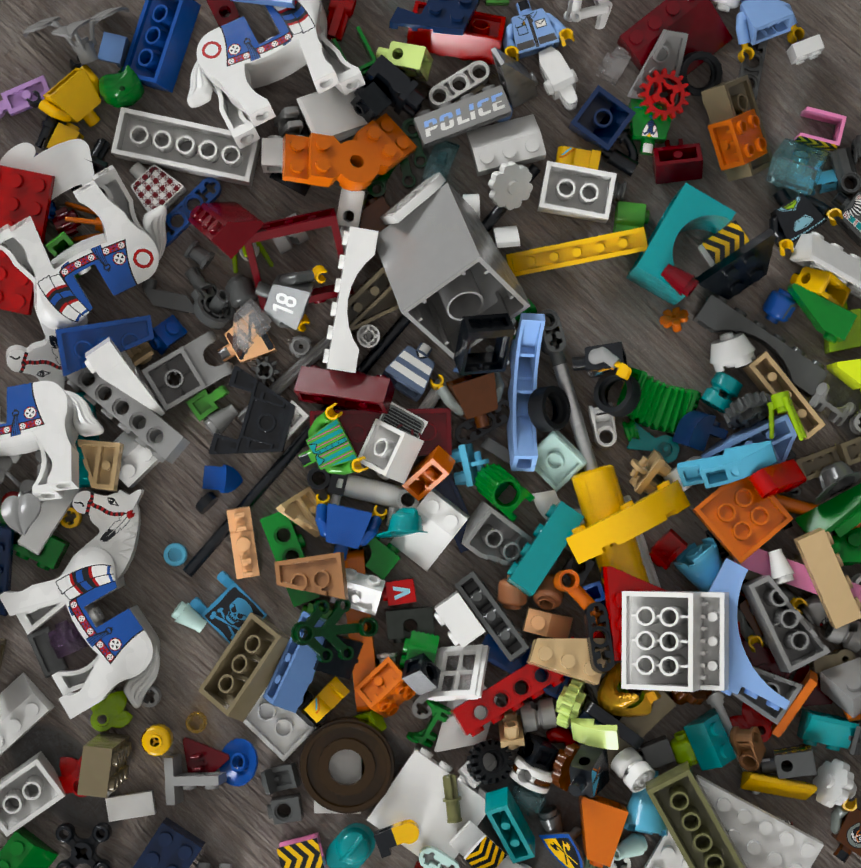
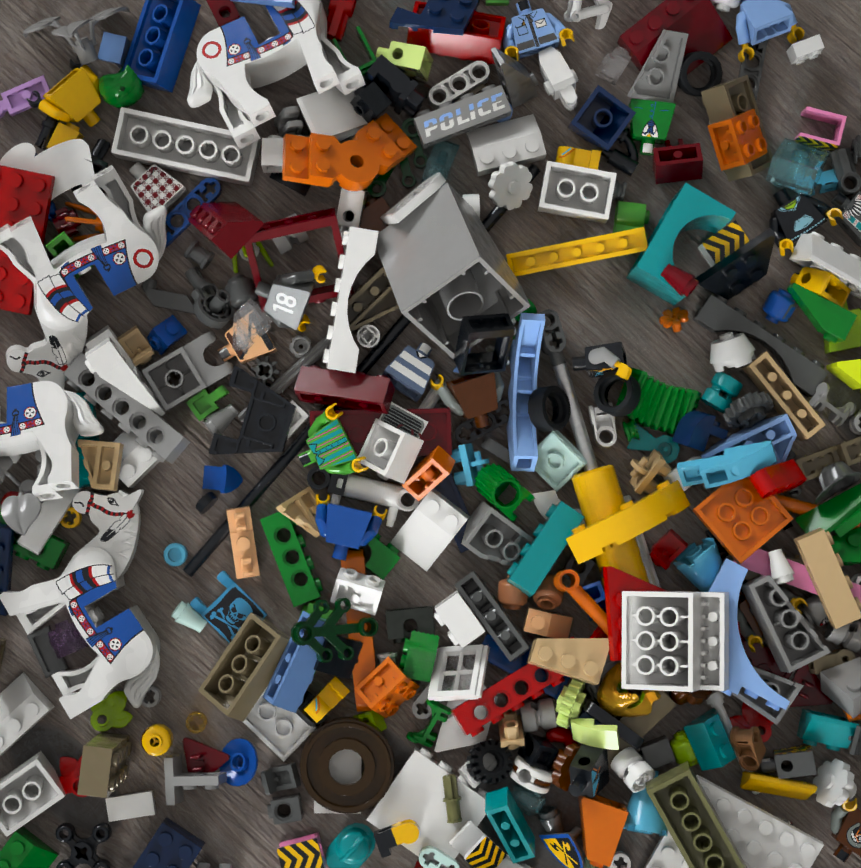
blue wing [55,315,154,377] -> none
medium nougat wing [274,552,349,600] -> none
teal piece [376,508,428,538] -> none
red brick [382,577,417,606] -> none
black brick [401,653,441,696] -> none
white slope [493,225,520,248] -> none
black beam [583,602,615,674] -> none
light aqua cone [614,833,648,861] -> none
red gear [638,68,690,121] -> none
lime plant [767,391,807,441] -> none
orange tile [772,670,818,738] -> none

